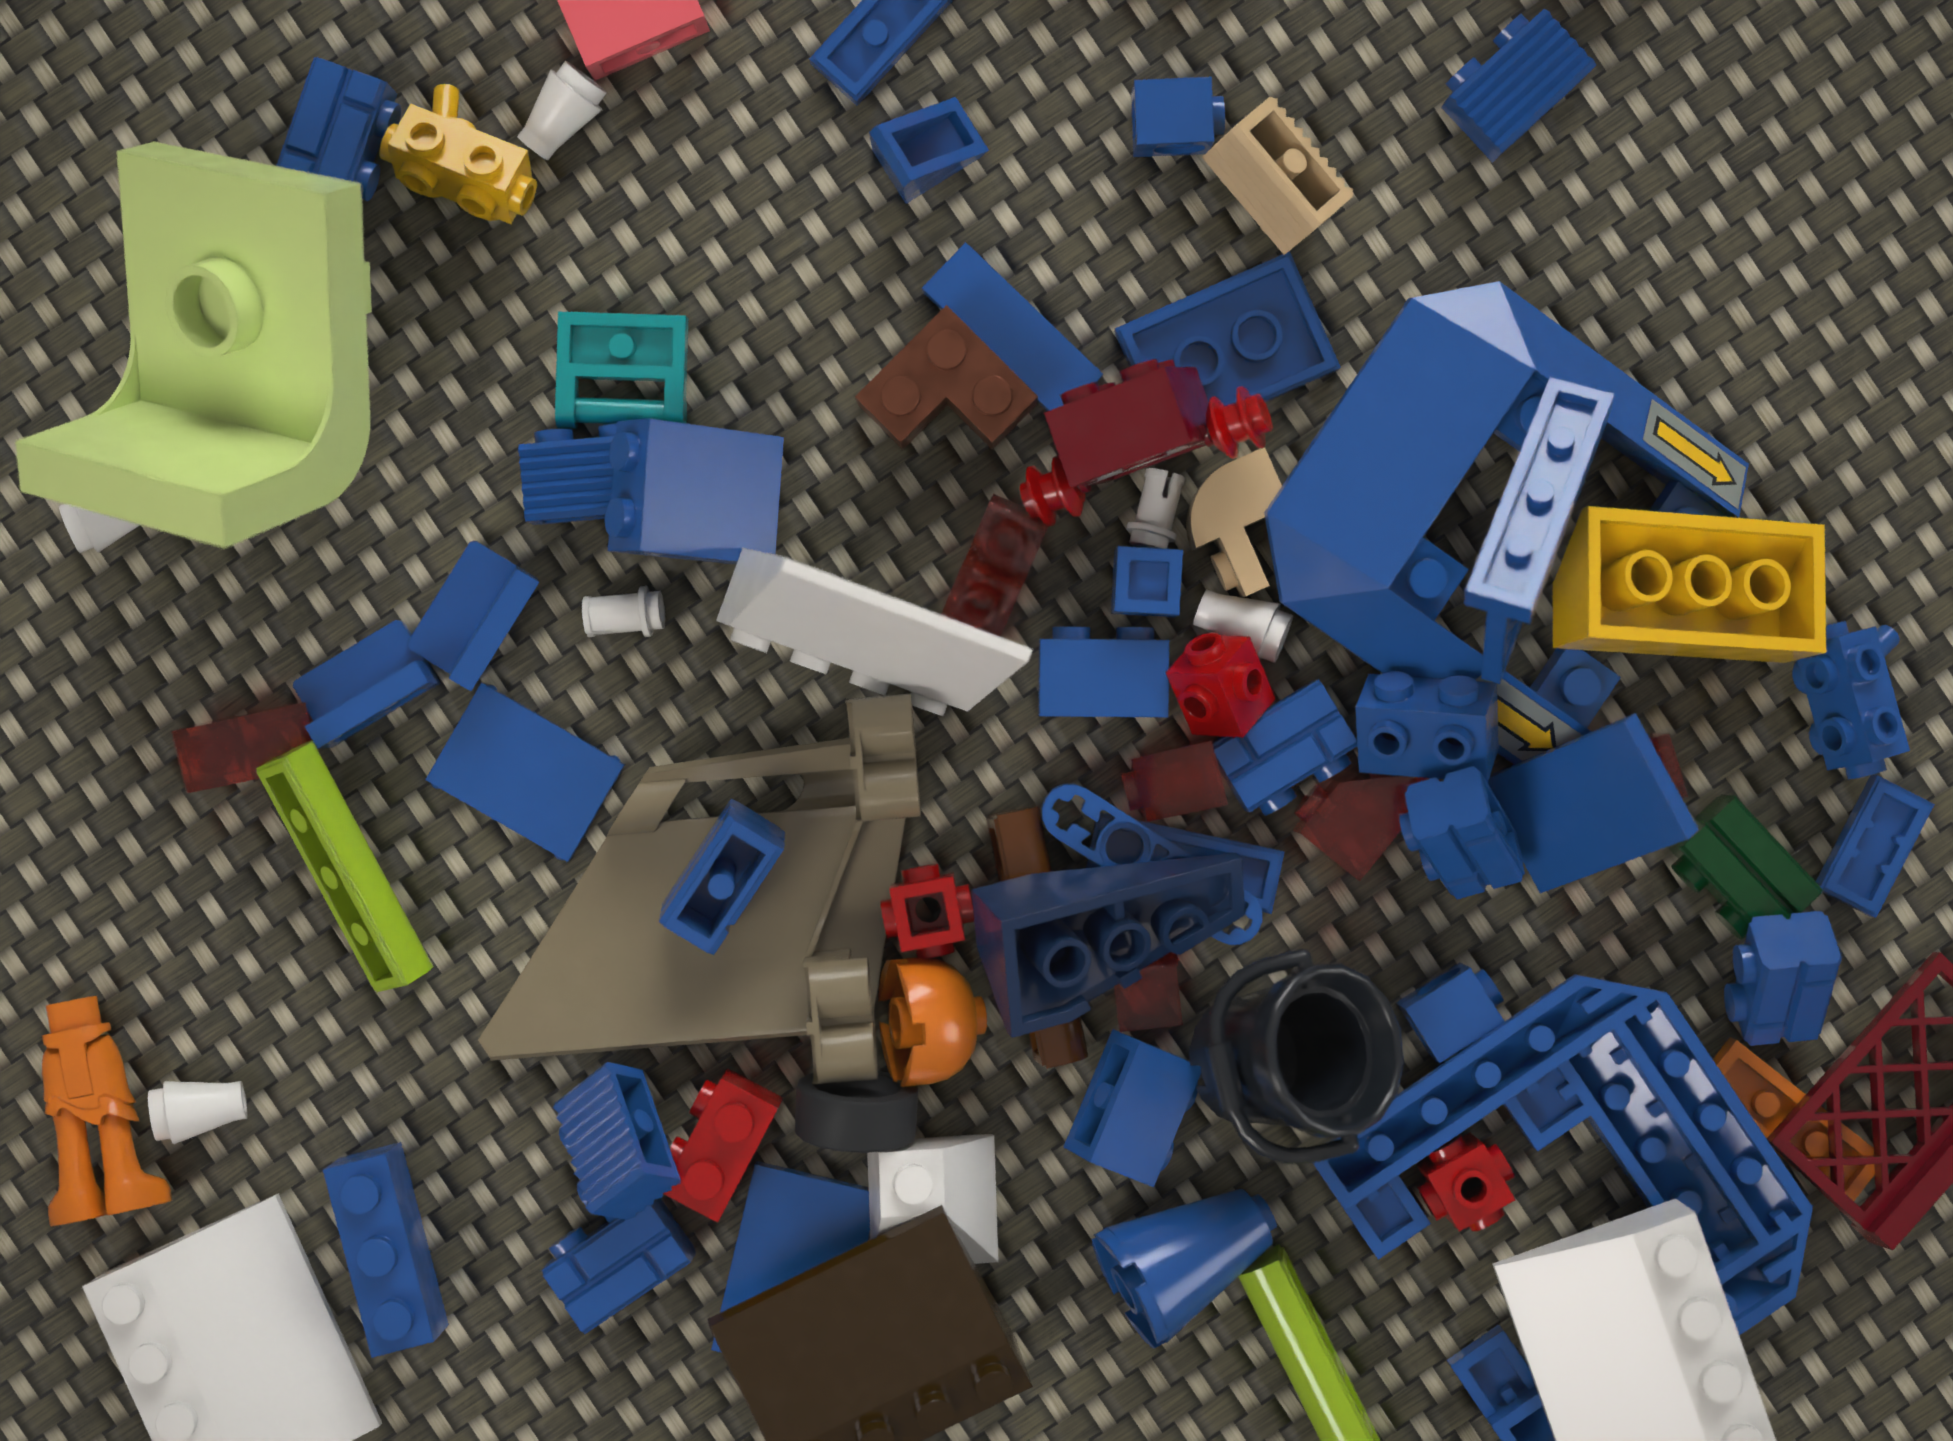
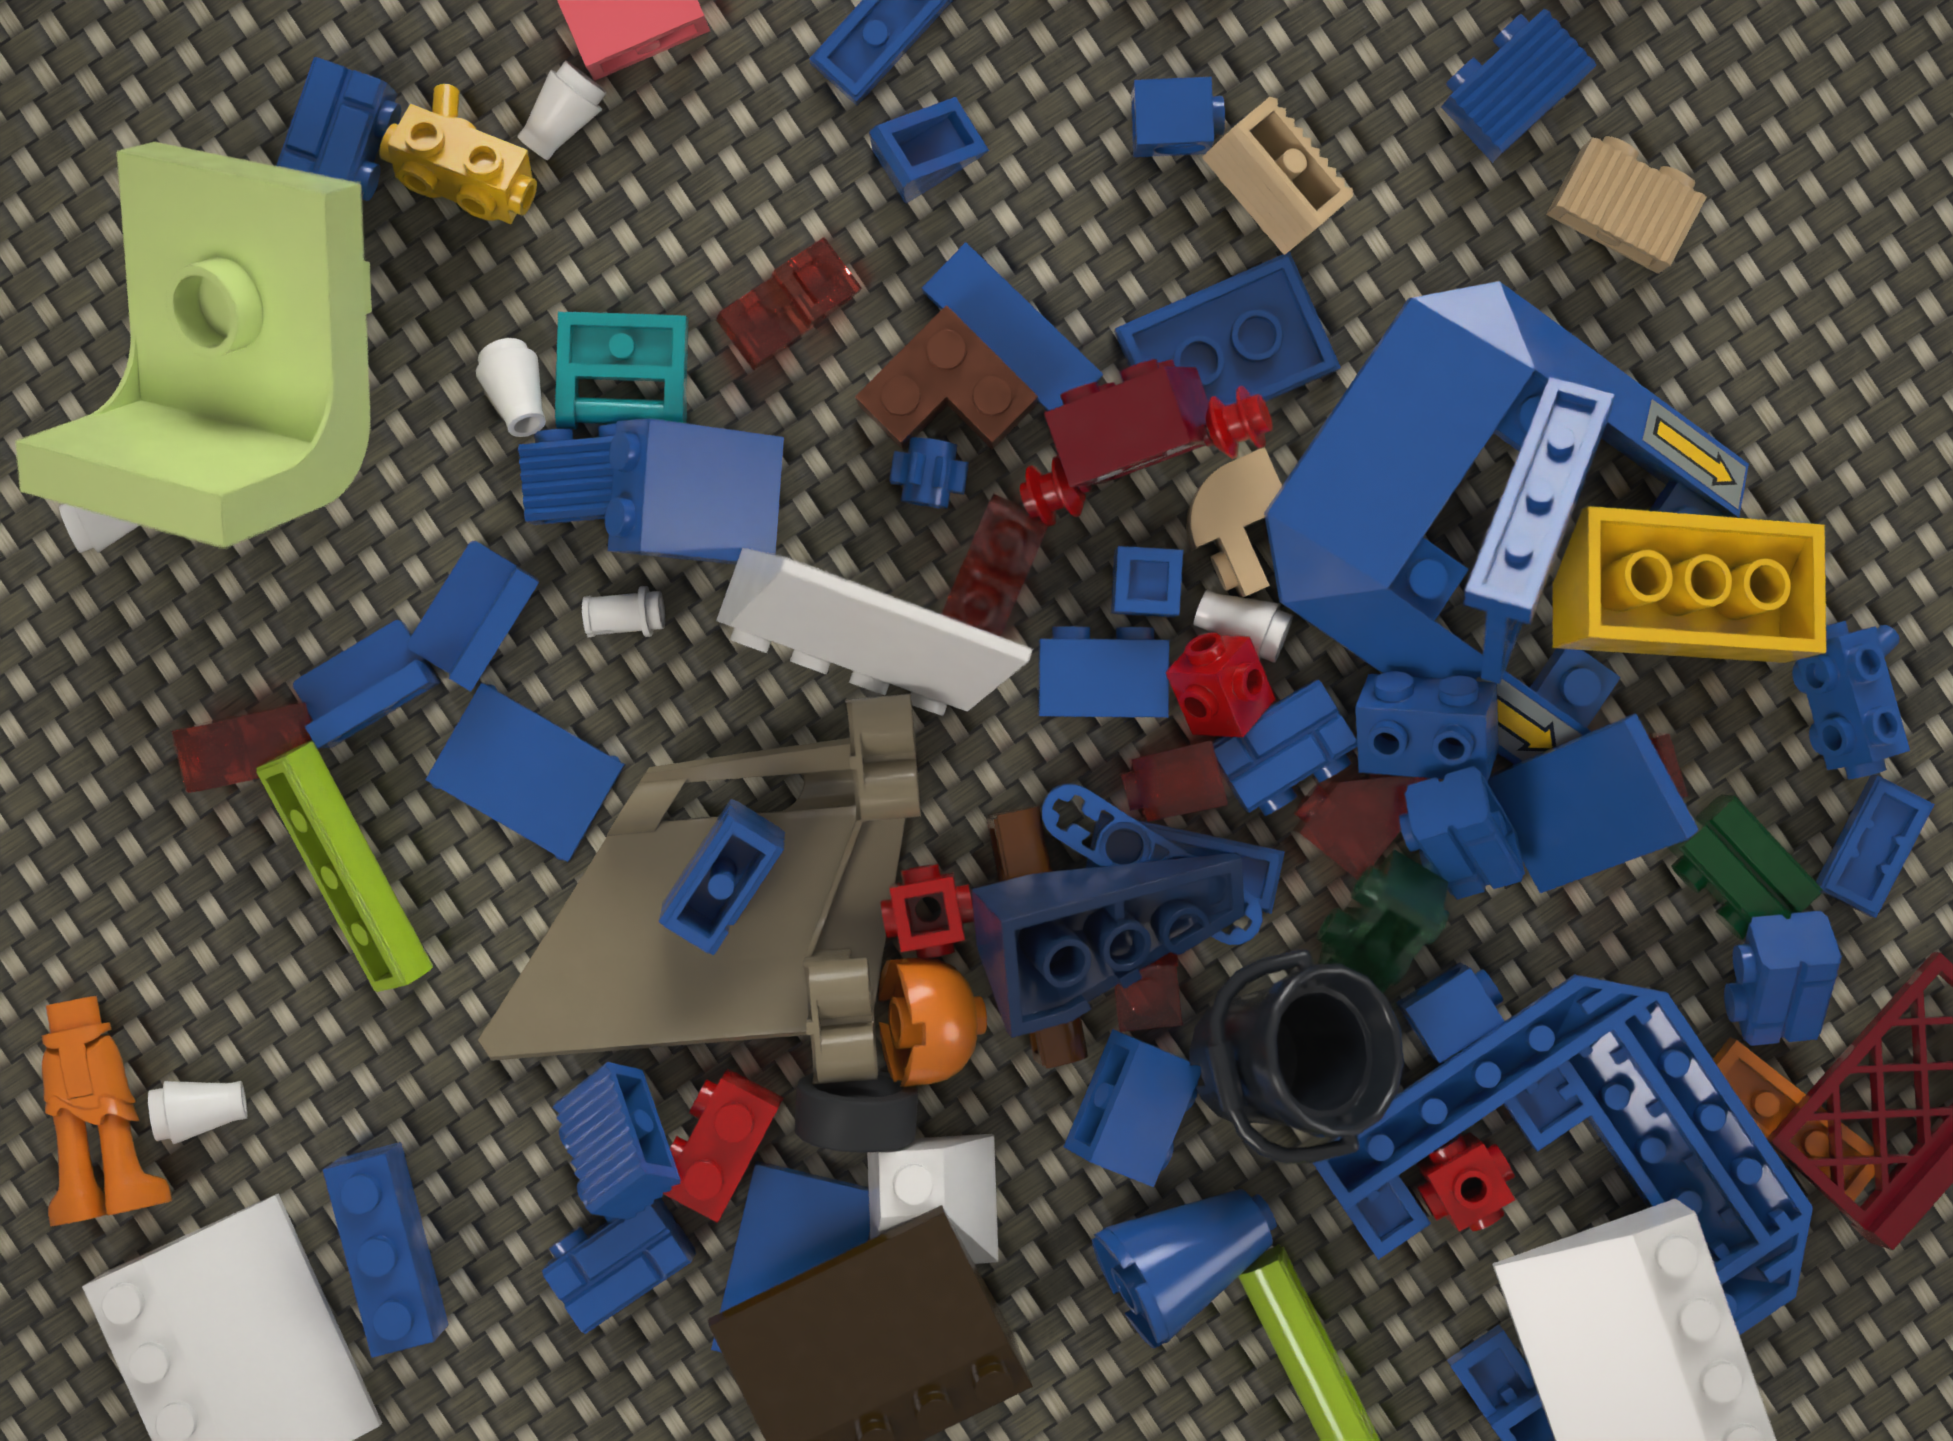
white pin [1126,468,1186,549] -> none
none -> white cone [476,338,546,437]
none -> clear red slope [716,237,862,371]
none -> blue gear [889,437,969,509]
none -> clear green brick [1316,849,1449,993]
none -> tan brick [1546,136,1707,274]

